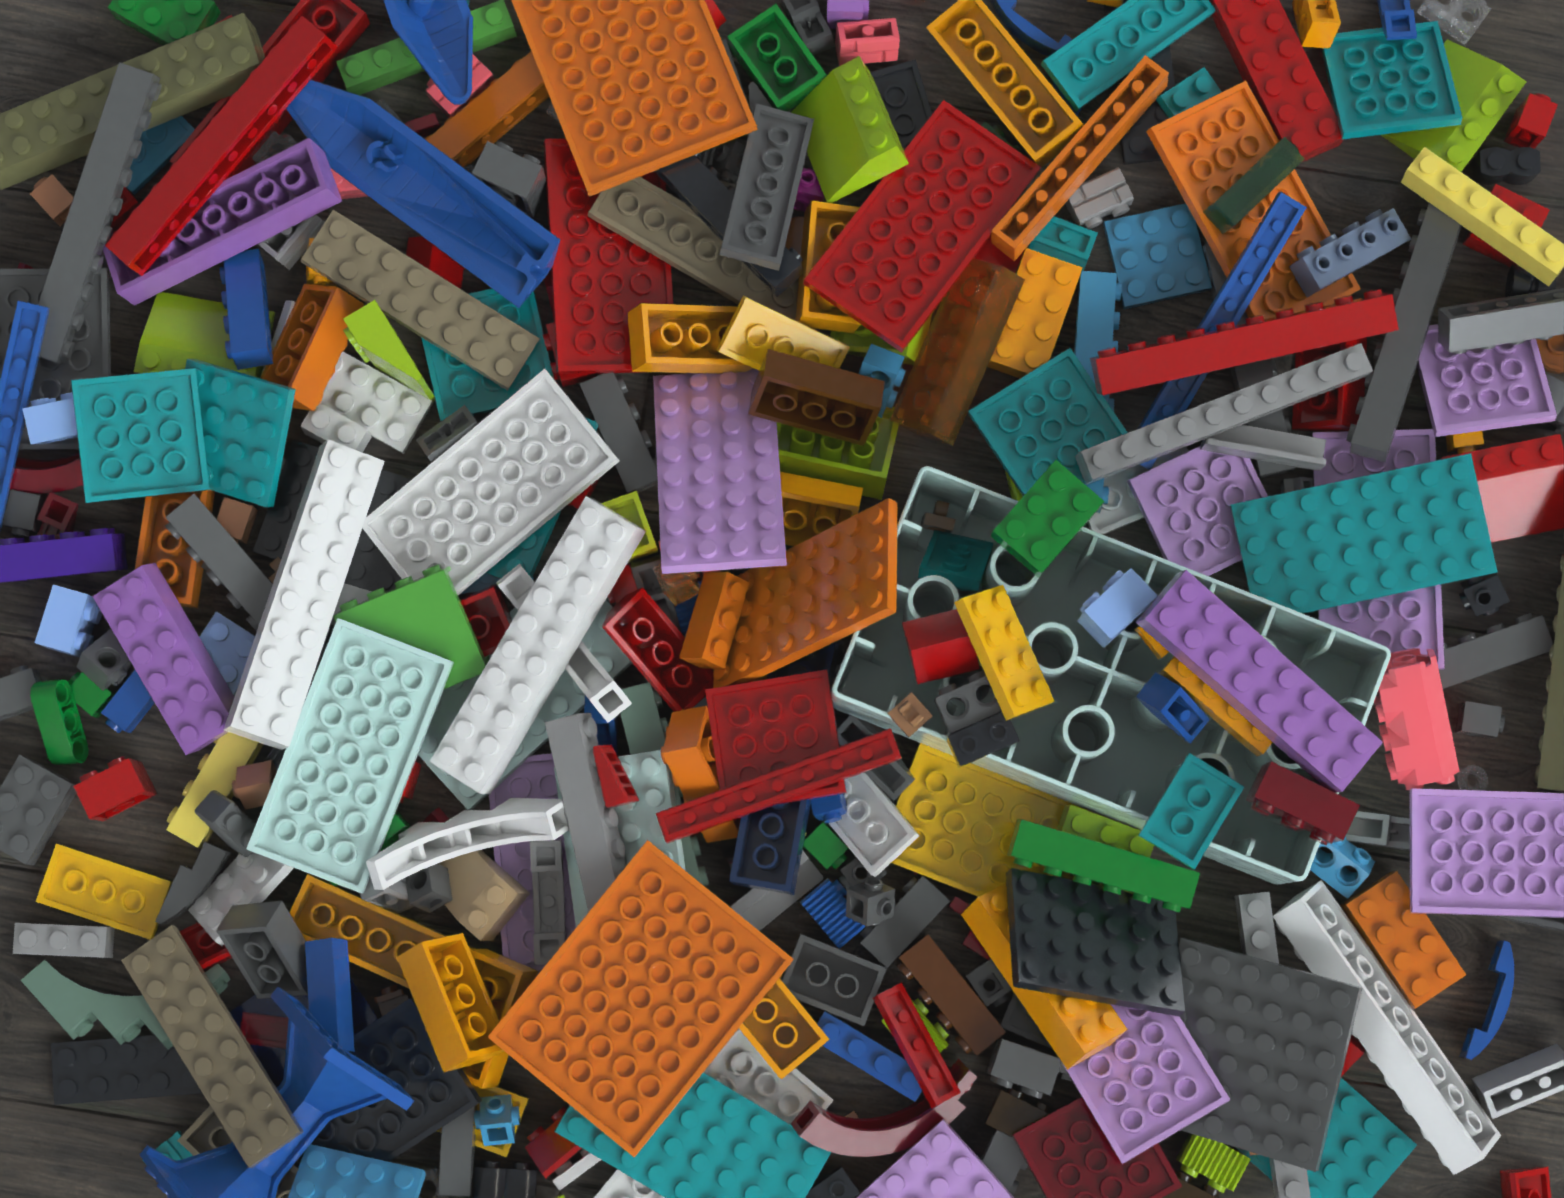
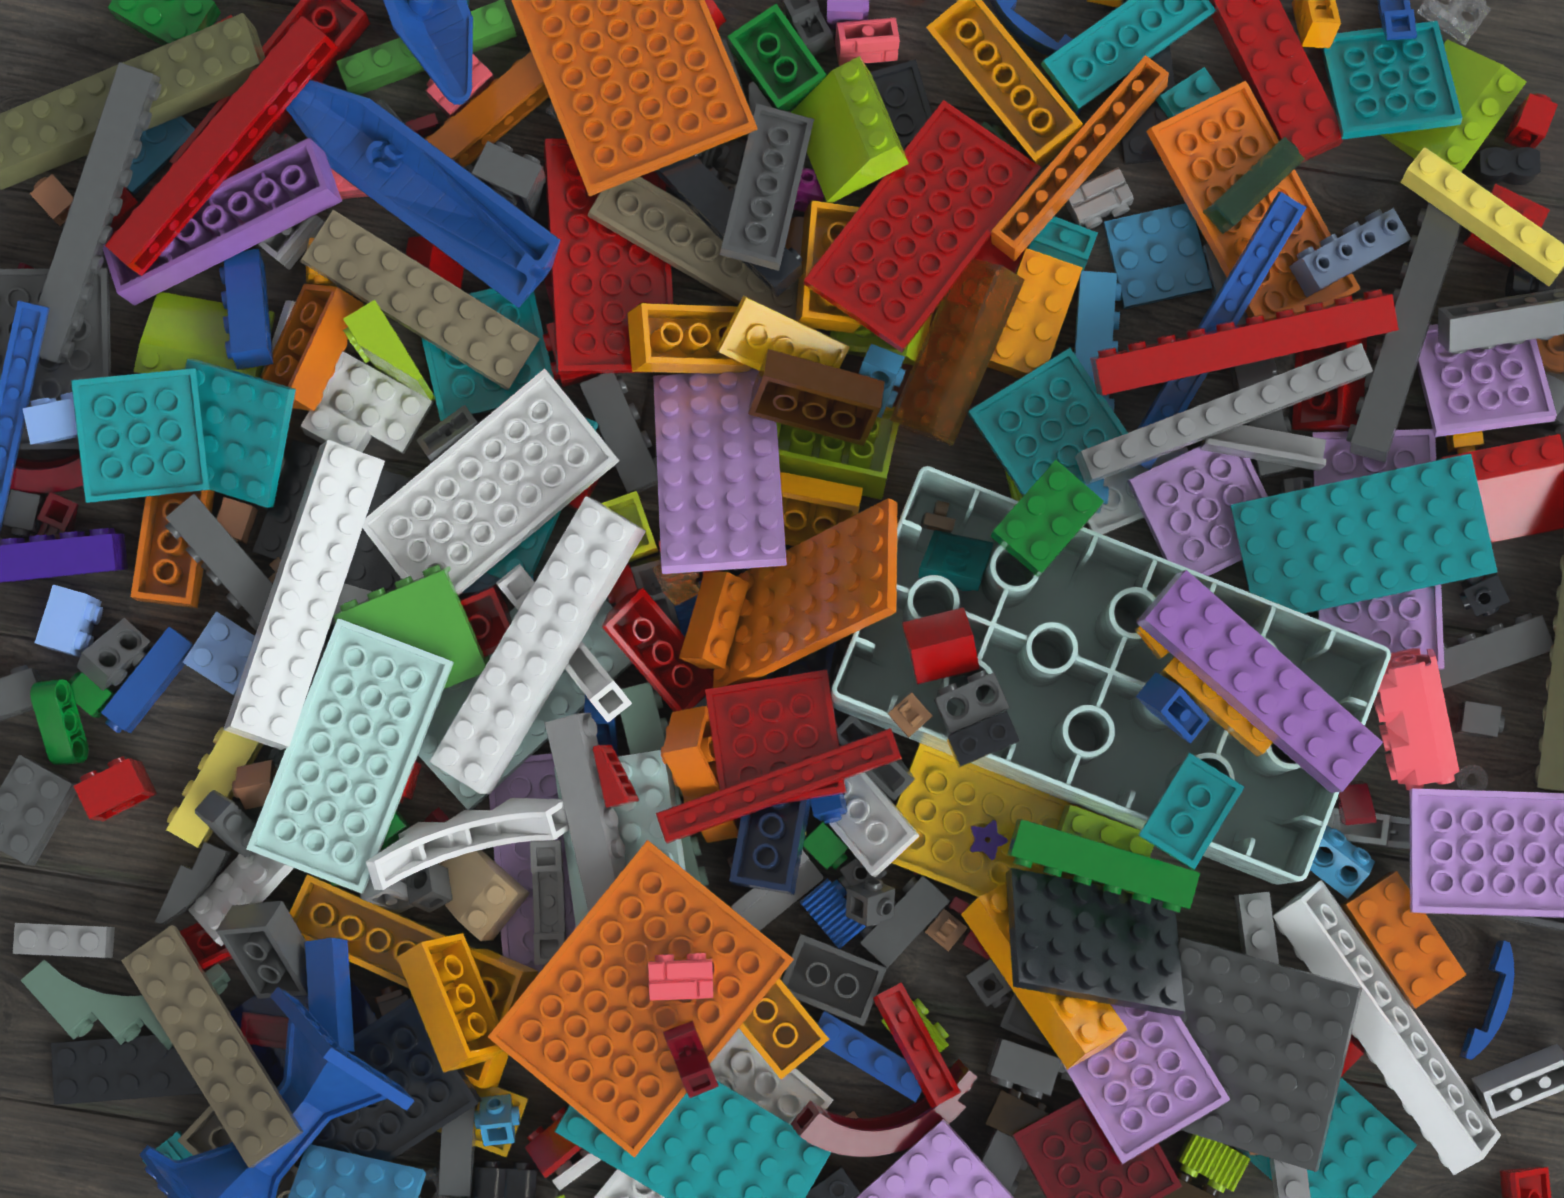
yellow plate [36,844,173,940] -> none
medium lavender brick [92,563,234,755] -> none
reddish brown brick [897,934,1006,1056] -> none
yellow plate [954,585,1055,721] -> none
light blue brick [1077,568,1158,649] -> none
dark red brick [1245,761,1360,845] -> none
none -> coral brick [648,953,713,1001]
none -> dark red slope [663,1020,719,1098]
none -> medium nougat tile [925,909,967,951]
none -> dark purple plate [970,820,1008,860]
none -> dark red slope [1337,781,1377,825]

